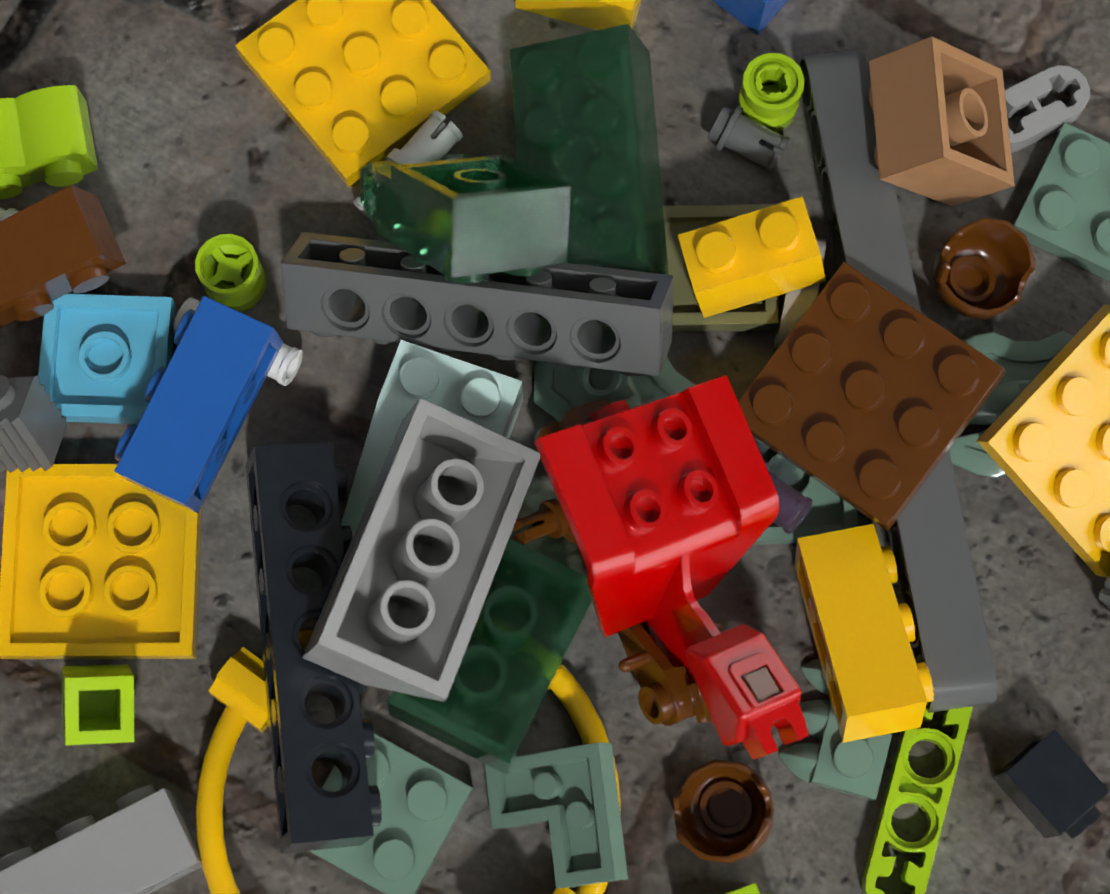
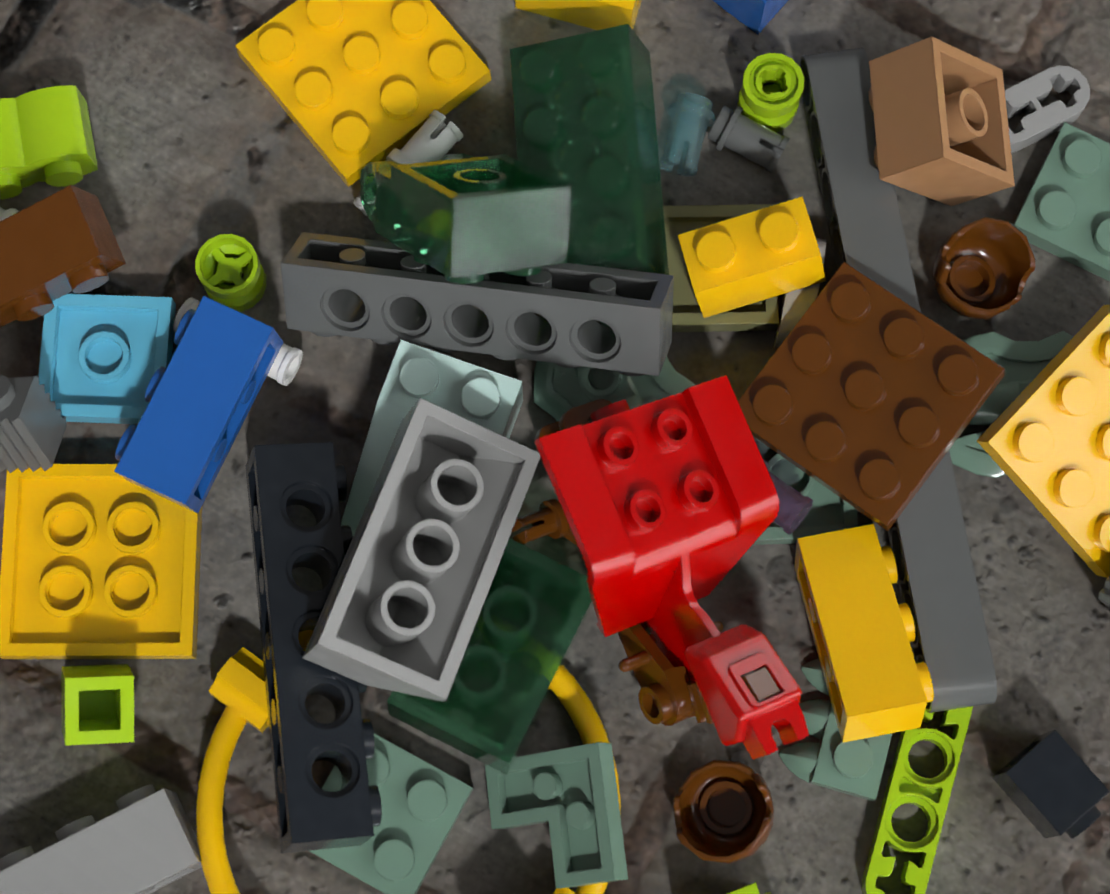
none -> clear light blue pin [659,93,716,176]

